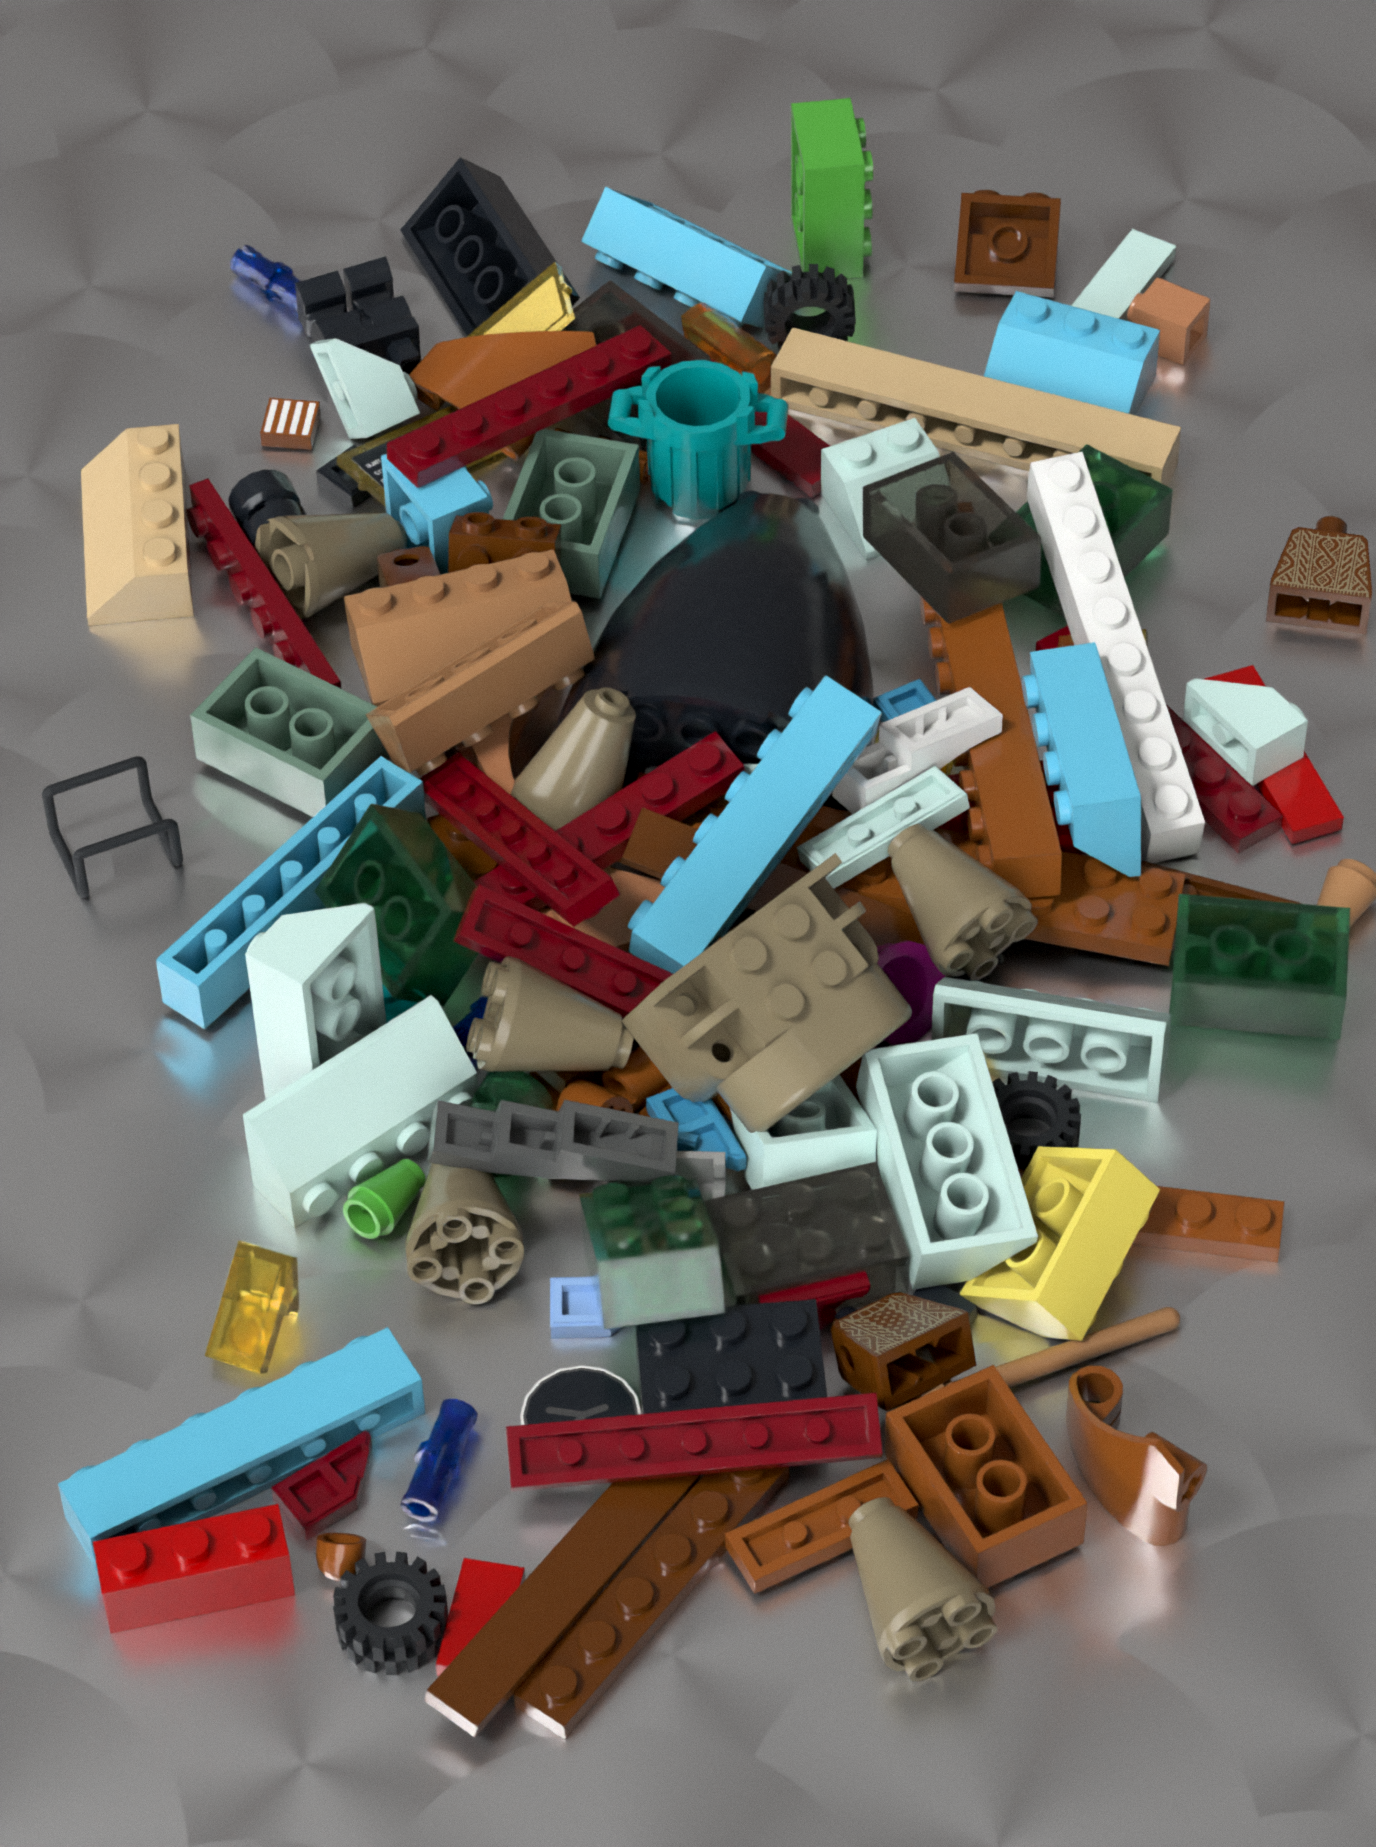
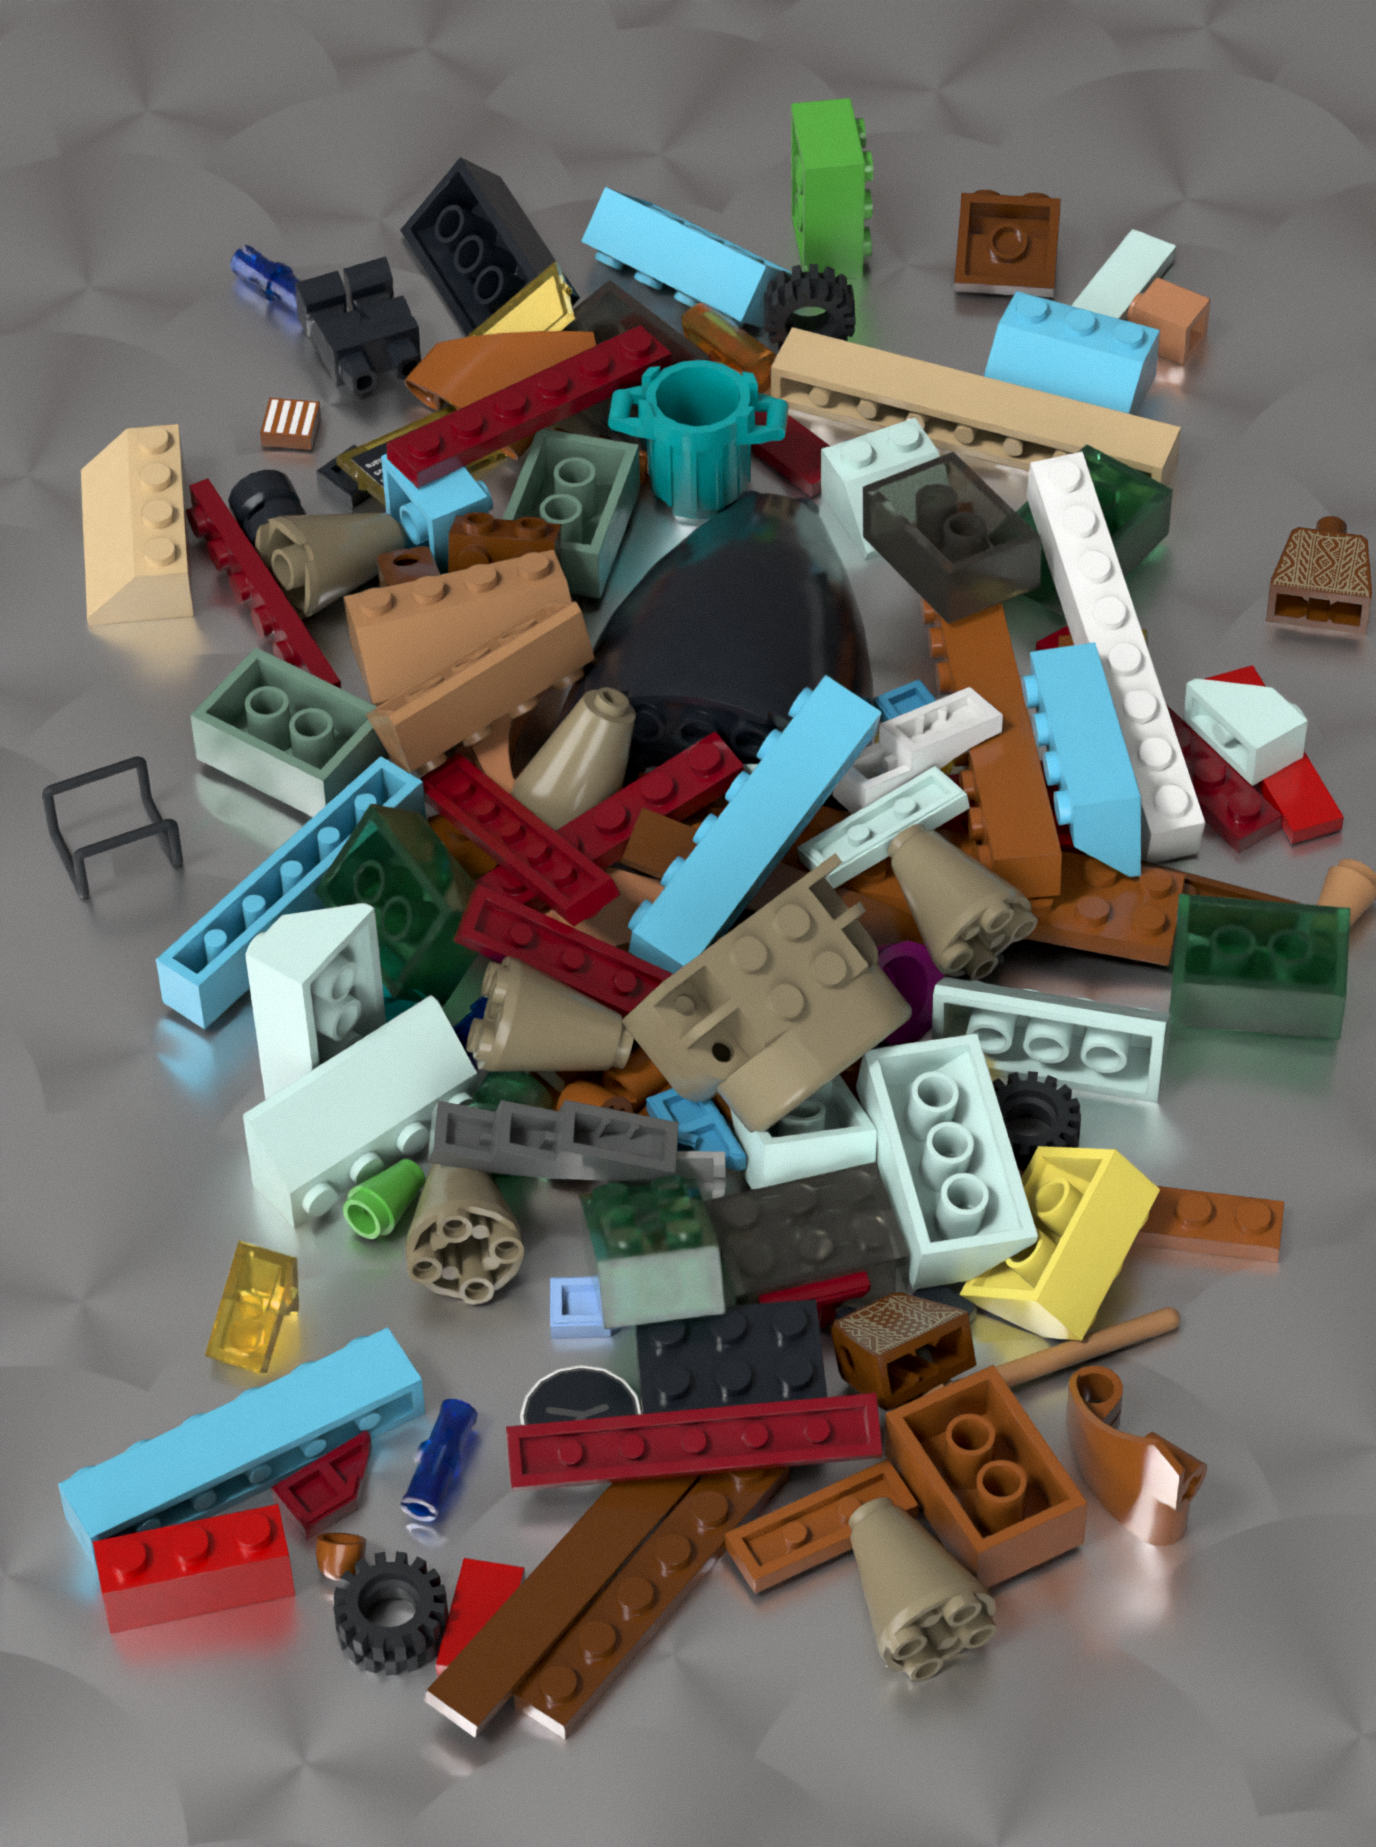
light aqua slope [310,338,420,439] -> none

